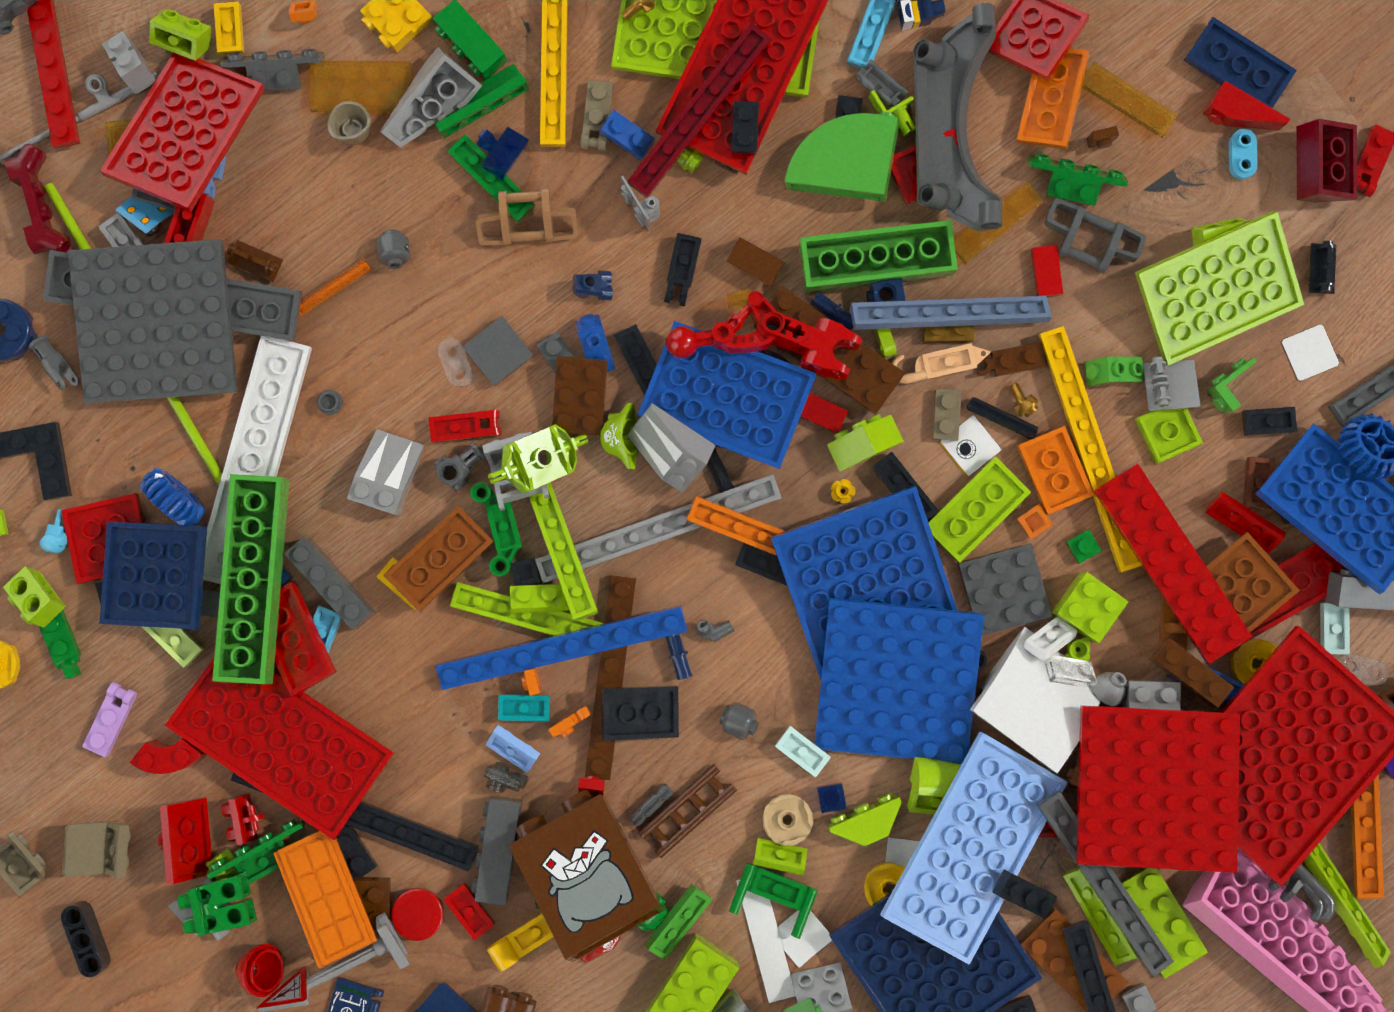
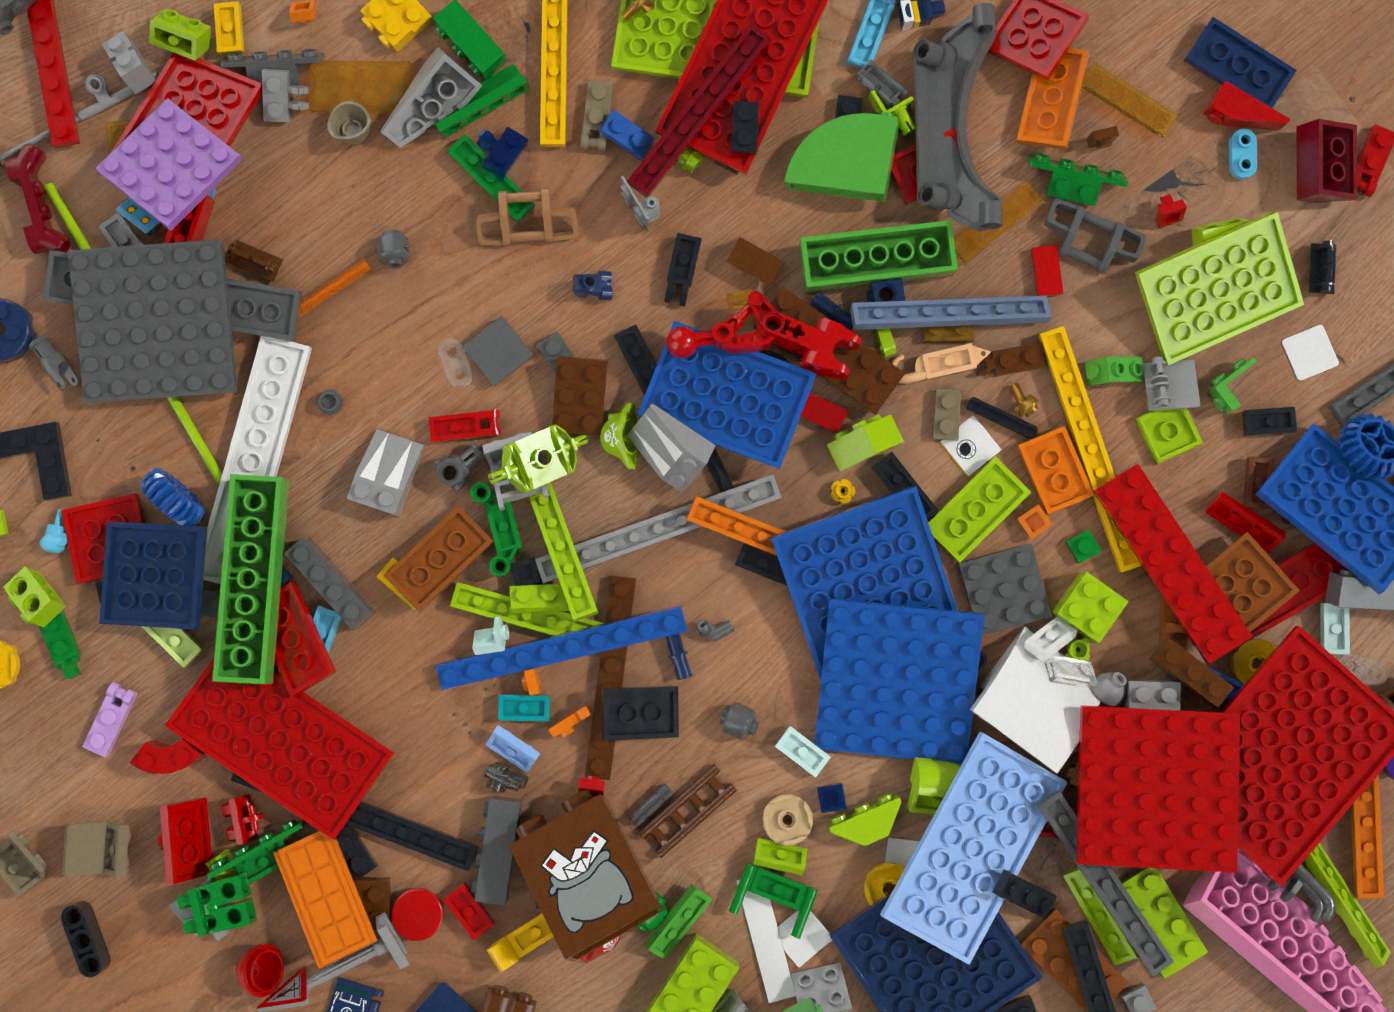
blue bracket [575,314,615,372] -> none
none -> medium lavender plate [95,98,242,231]
none -> light grey hinge [262,69,309,123]
none -> light aqua bracket [472,616,509,655]
none -> red tile [1155,194,1187,229]

